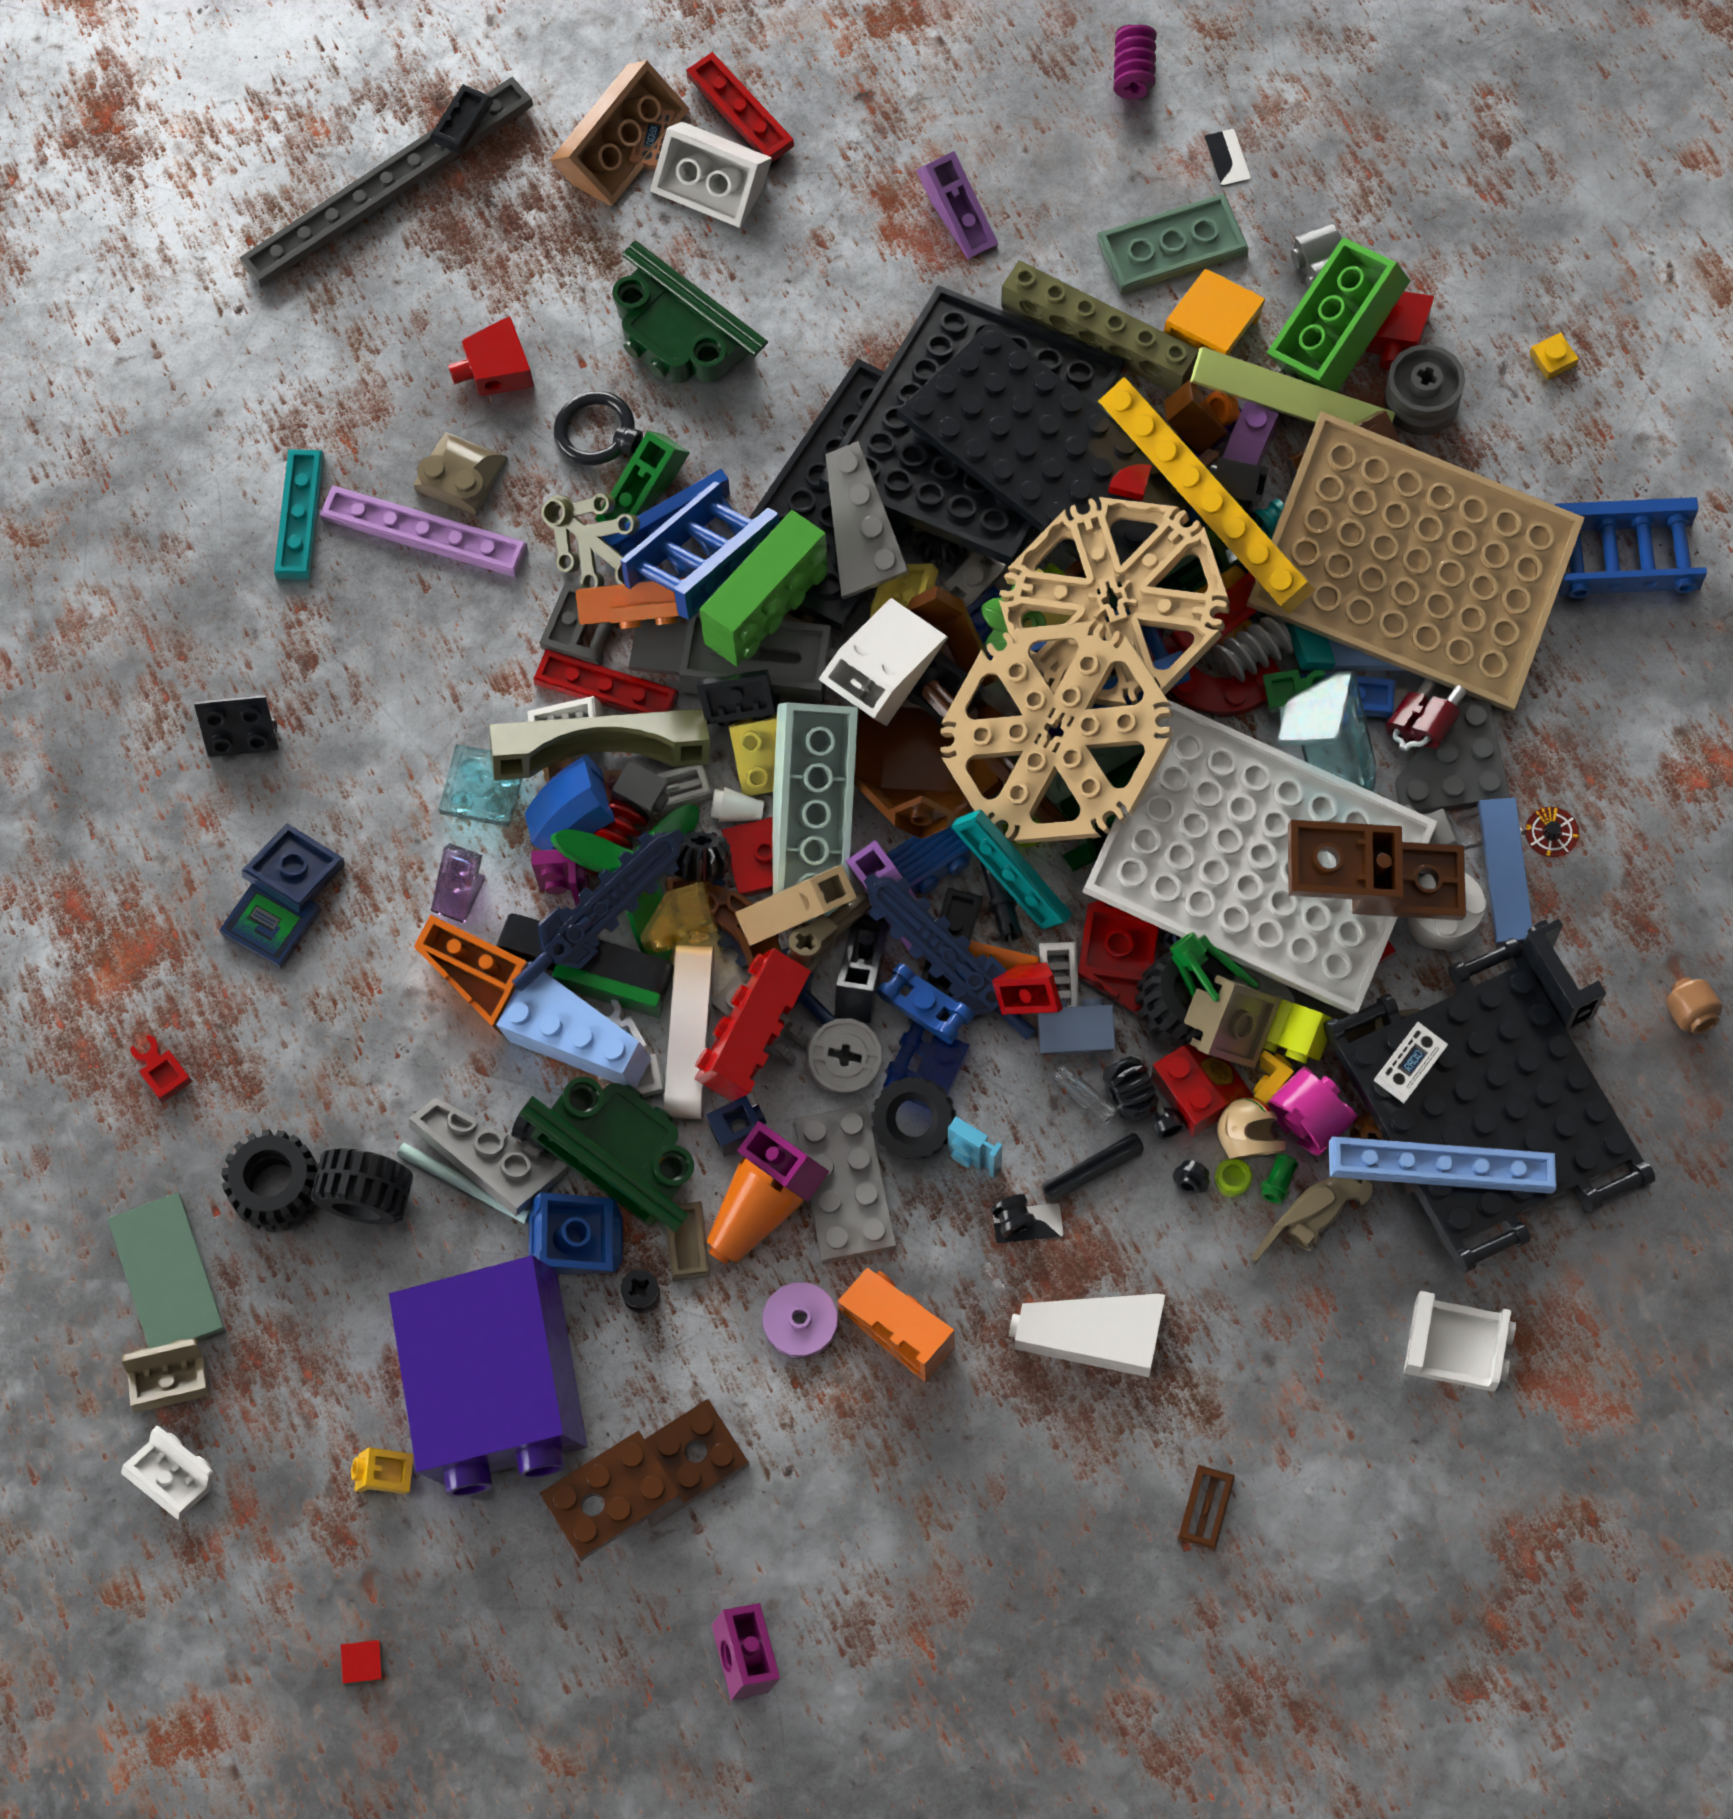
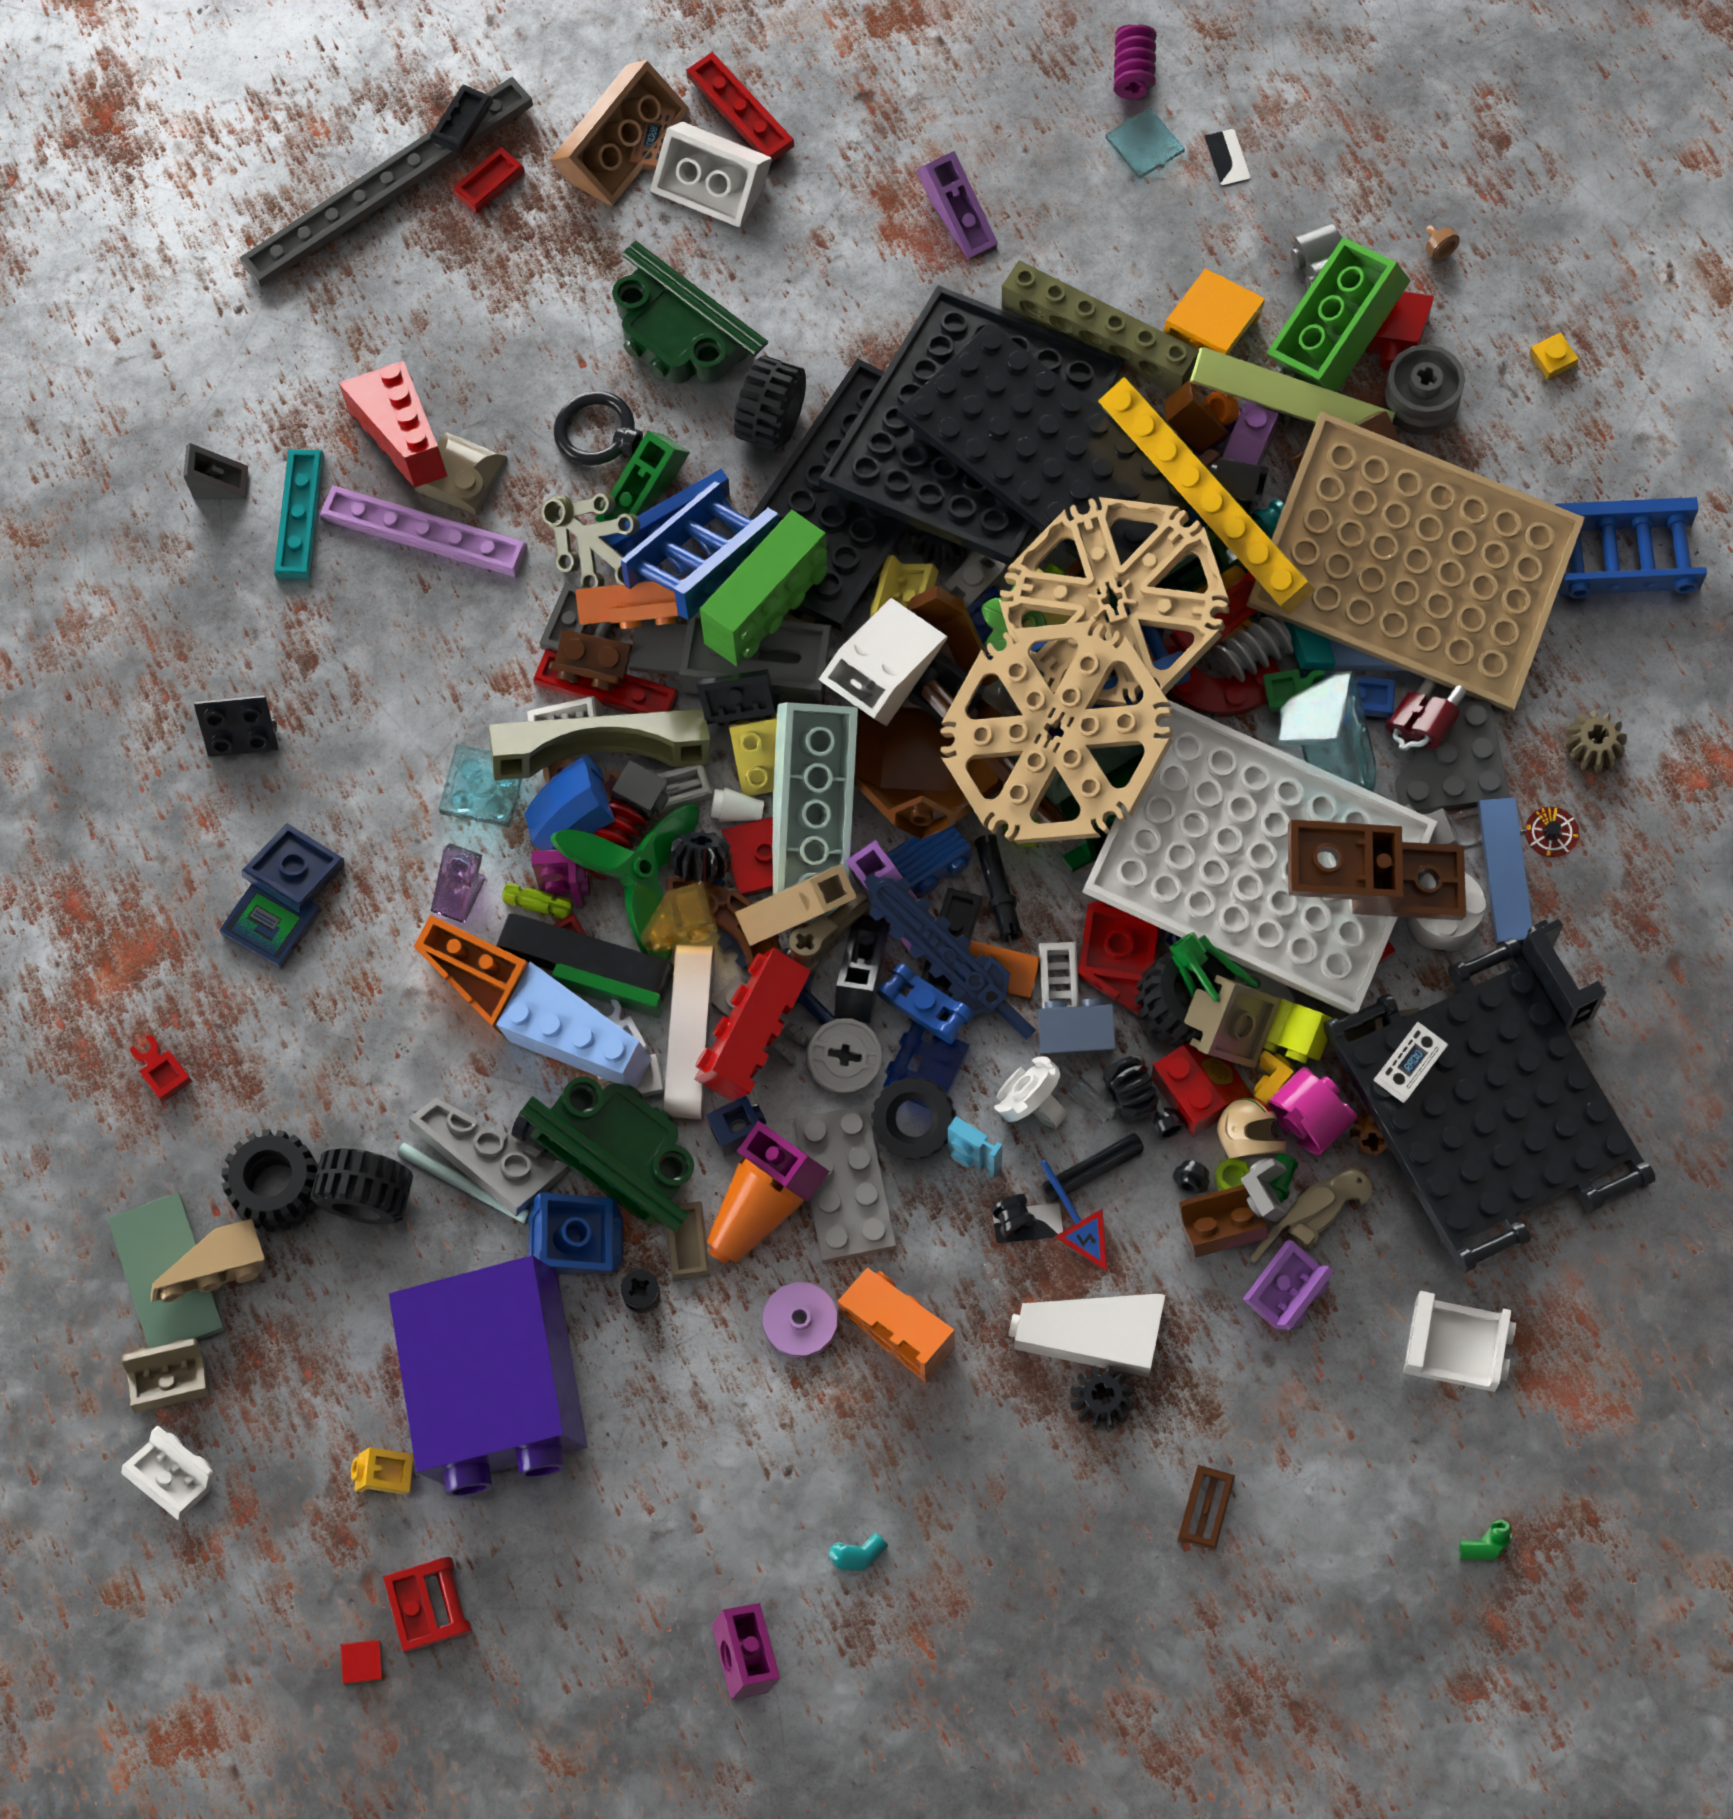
red torso [447,316,534,396] -> none
dark blue bar [511,829,685,992] -> none
reddish brown bracket [539,1399,750,1561] -> none
light grey wing [825,441,909,600] -> none
teal tile [951,809,1072,930] -> none
red slope [992,962,1063,1015] -> none
sand green tile [1097,193,1249,294] -> none
red tile [1108,464,1152,501] -> none
light blue tile [1329,1136,1556,1194] -> none
medium nougat head [1666,977,1723,1034] -> none
none -> tan slope [150,1219,265,1303]
none -> dark grey slope [183,443,249,499]
none -> wedge [339,361,448,488]
none -> red plate [383,1557,472,1654]
none -> red tile [452,147,525,214]
none -> lime axle [502,883,573,919]
none -> reddish brown bracket [549,629,632,691]
none -> black tyre [734,355,806,451]
none -> teal arm [829,1532,889,1571]
none -> white tile [994,1056,1068,1129]
none -> piece [1040,1160,1108,1271]
none -> black gear [1070,1365,1135,1431]
none -> clear light blue piece [1105,107,1185,179]
none -> reddish brown bracket [1179,1185,1268,1258]
none -> light grey bracket [1241,1158,1287,1222]
none -> medium lavender bracket [1242,1241,1334,1330]
none -> medium nougat tile [1425,225,1460,261]
none -> green arm [1459,1520,1513,1561]
none -> dark tan gear [1564,709,1627,774]

